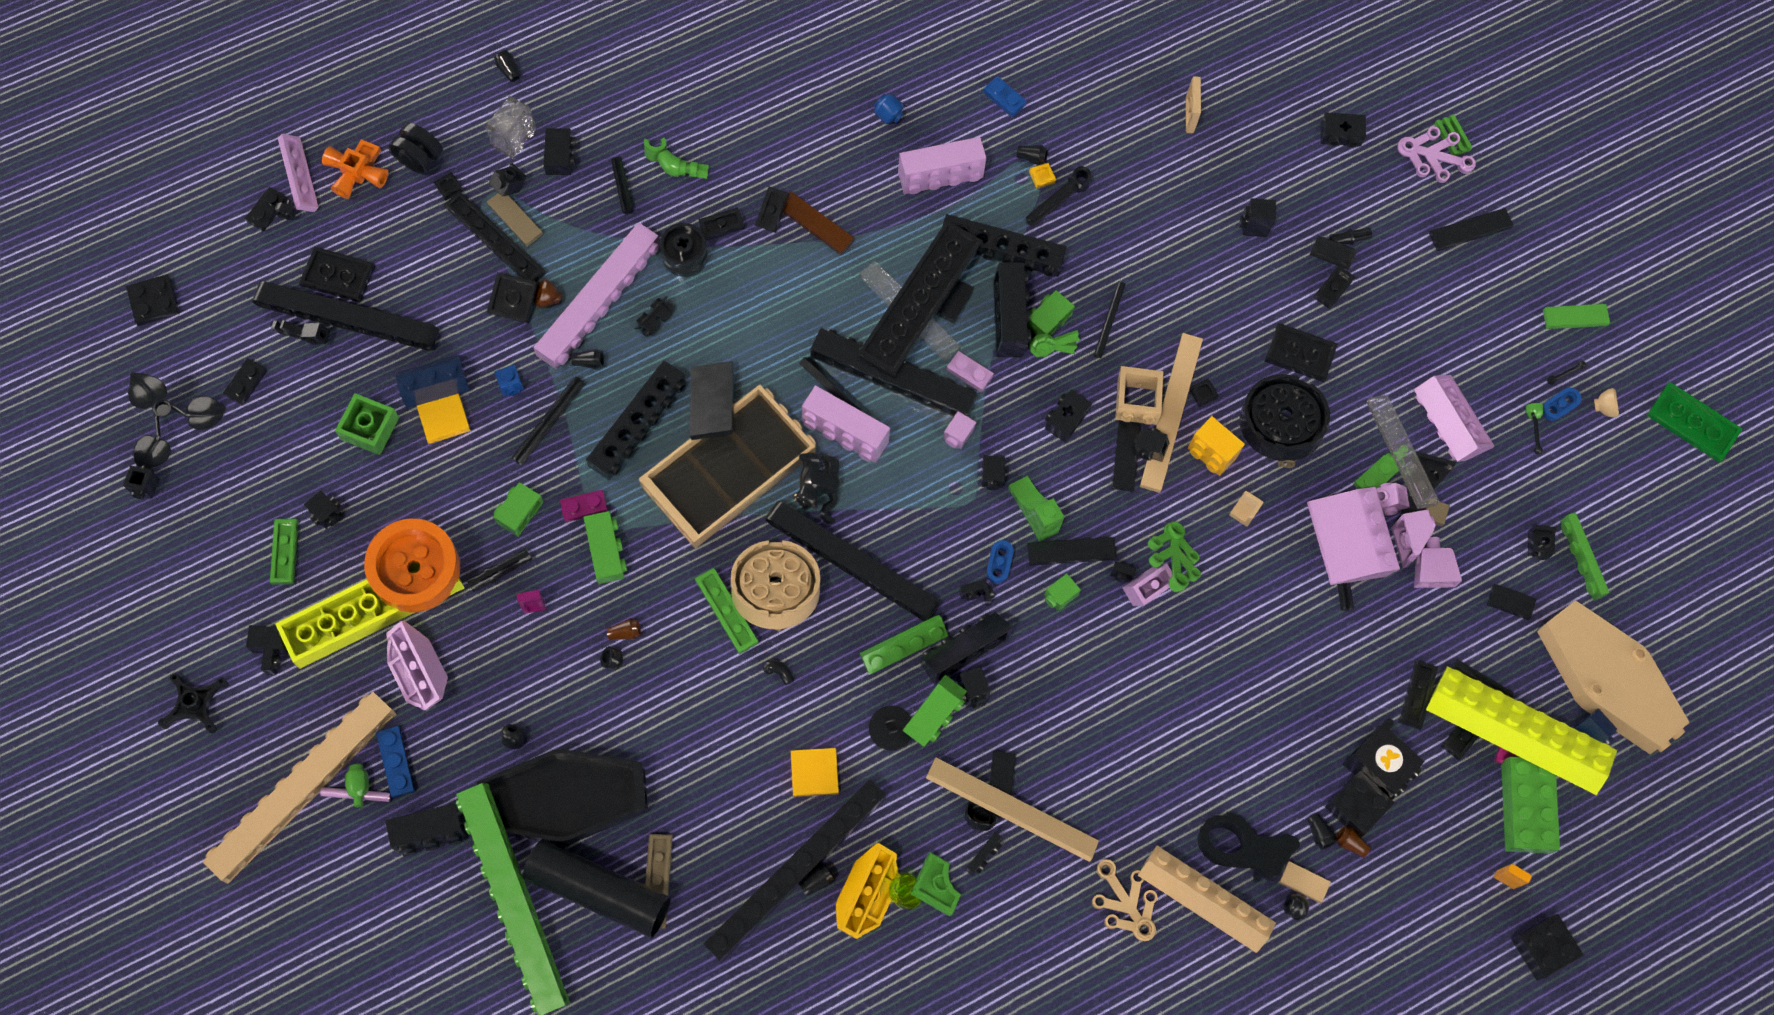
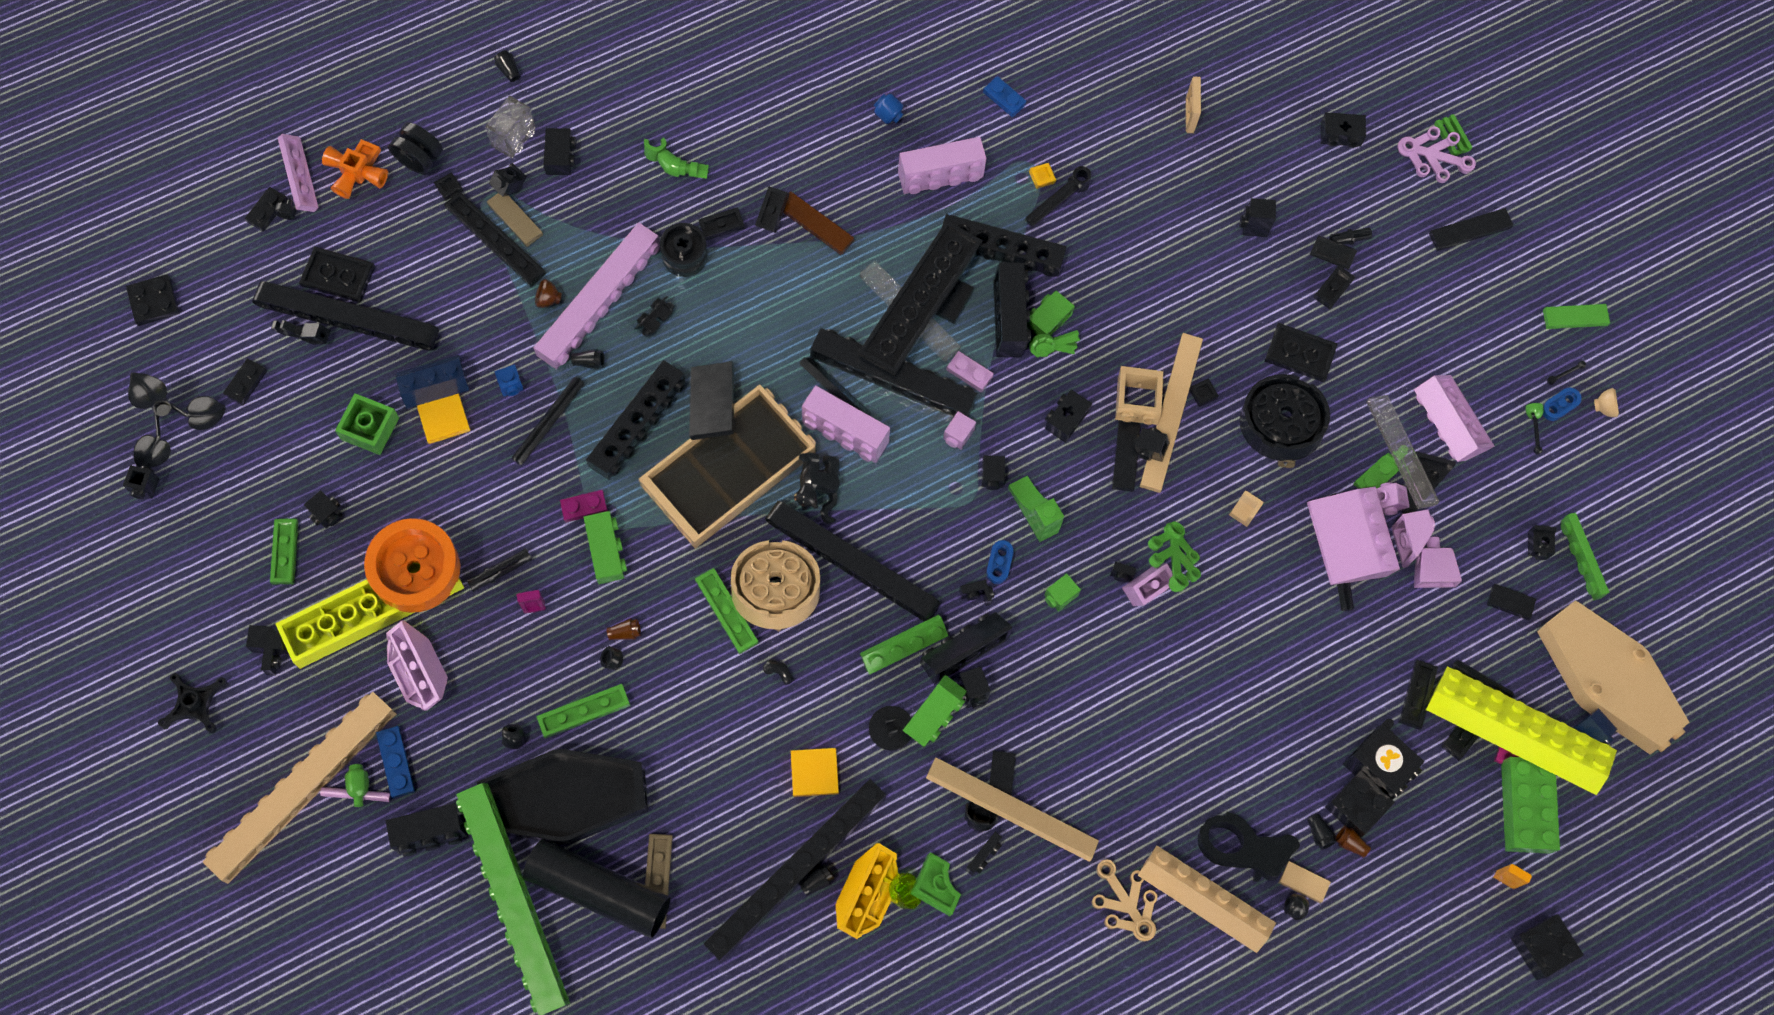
black tile [486,272,539,324] -> none
bright green brick [493,482,544,537] -> none
black axle [611,157,633,214] -> none
black cone [1017,145,1048,165] -> none
black tile [1027,537,1117,566] -> none
black bar [1094,281,1126,358] -> none
yellow brick [1188,416,1245,476] -> none
dark tan tile [1424,498,1450,527] -> none
green tile [1646,381,1743,463] -> none
none -> bright green plate [536,684,630,739]

